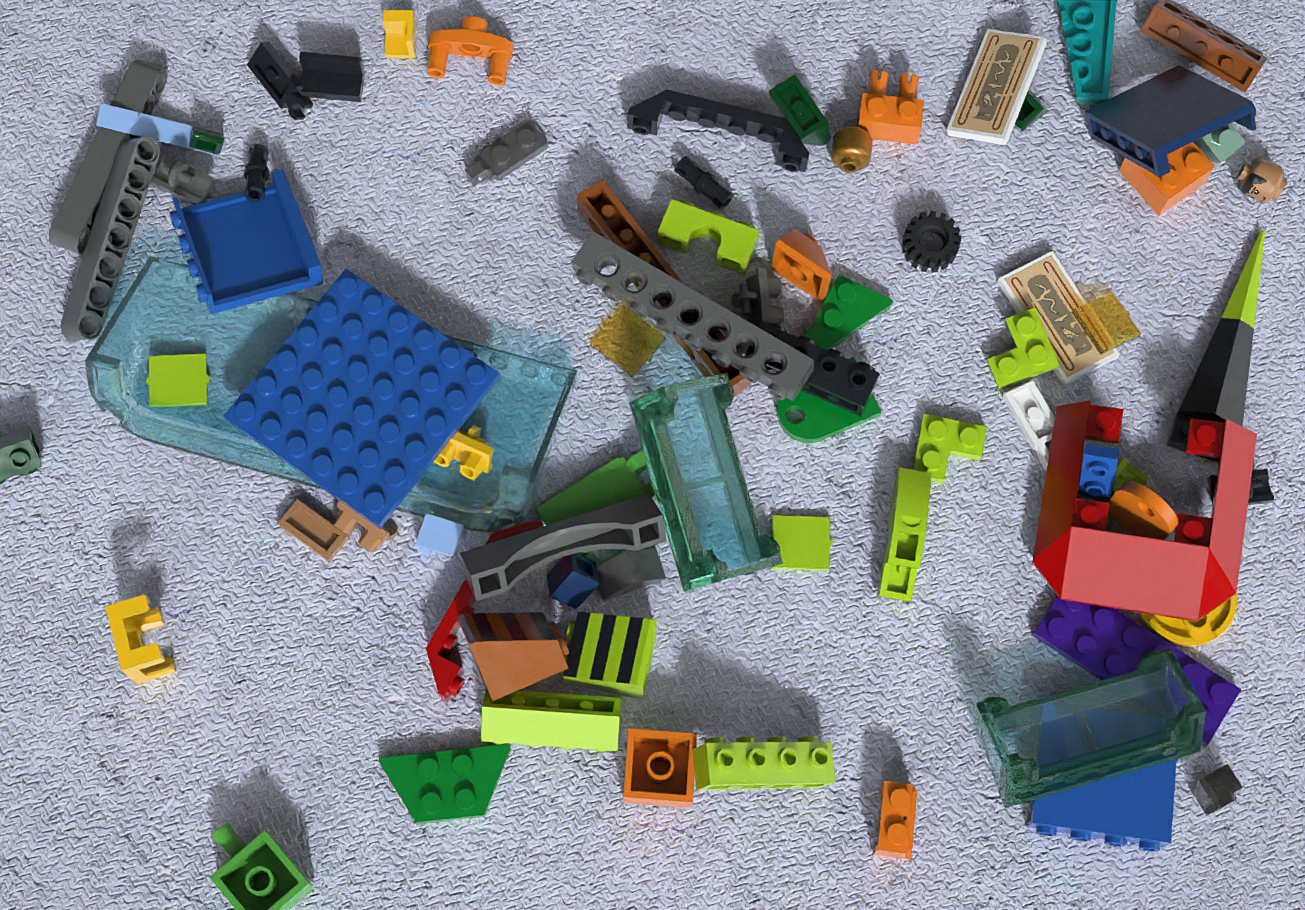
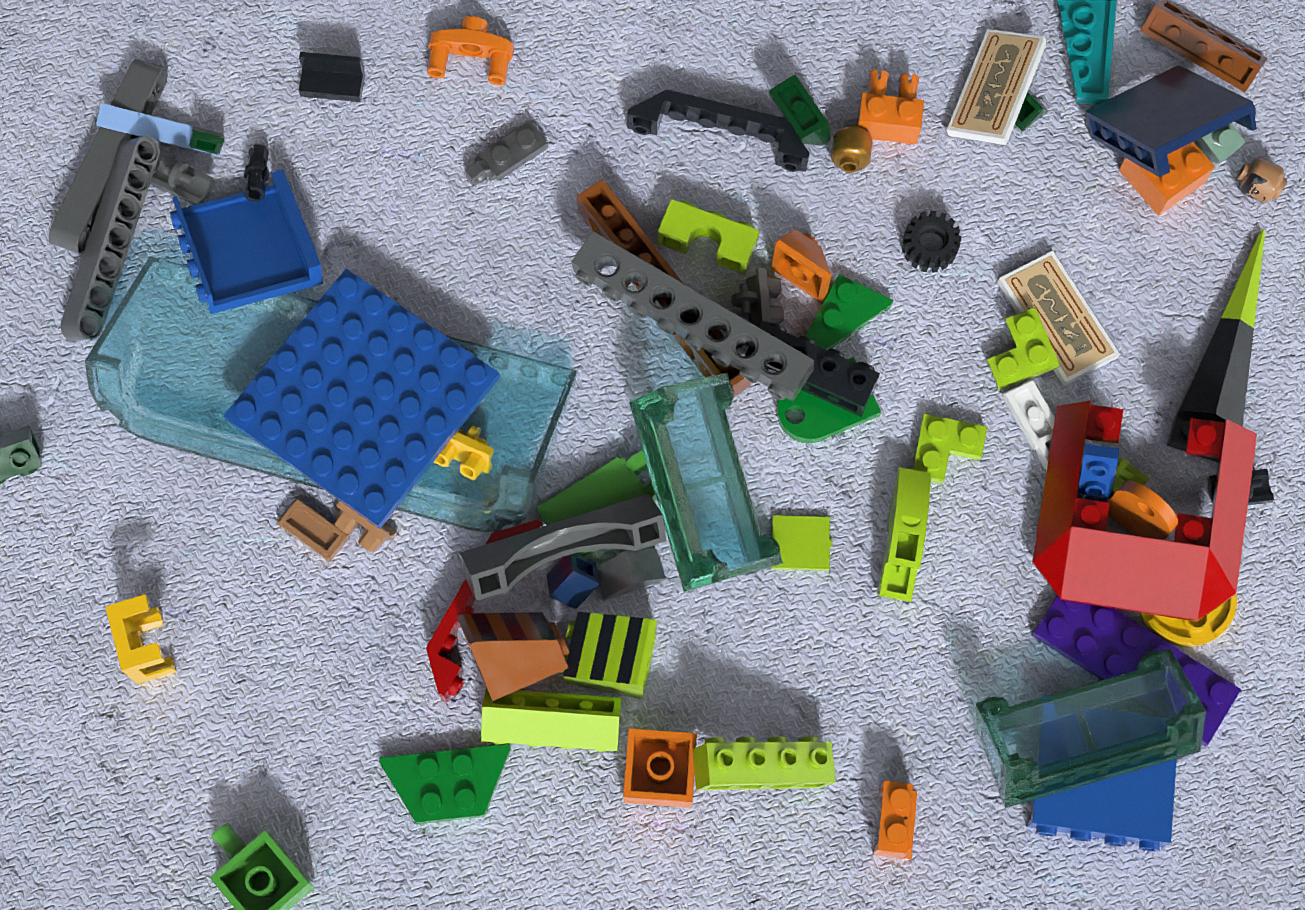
lime piece [146,353,210,408] -> none
black plate [247,42,313,120] -> none
yellow panel [383,10,417,58] -> none
light blue panel [415,513,466,556] -> none
clear yellow piece [590,305,666,378] -> none
black pin [674,156,734,210] -> none
clear yellow piece [1071,292,1141,355] -> none
clear smoke brick [1188,764,1243,816] -> none

